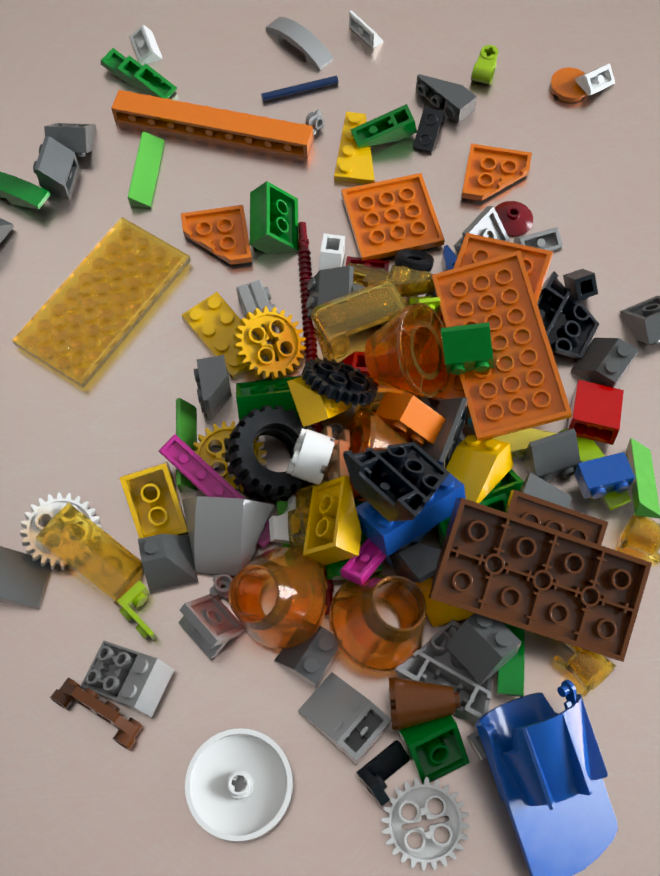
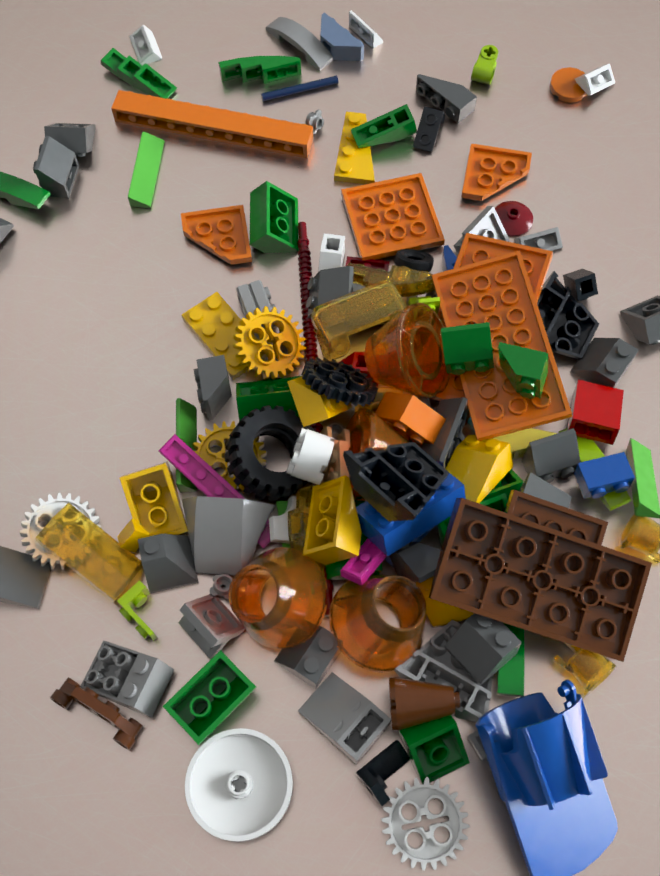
clear yellow plate [12,217,191,388] -> none
none -> yellow slope [117,518,150,552]
none -> green slope [163,650,257,745]
none -> green slope [218,56,301,84]
none -> sand blue slope [320,12,364,61]
none -> green slope [498,342,548,399]

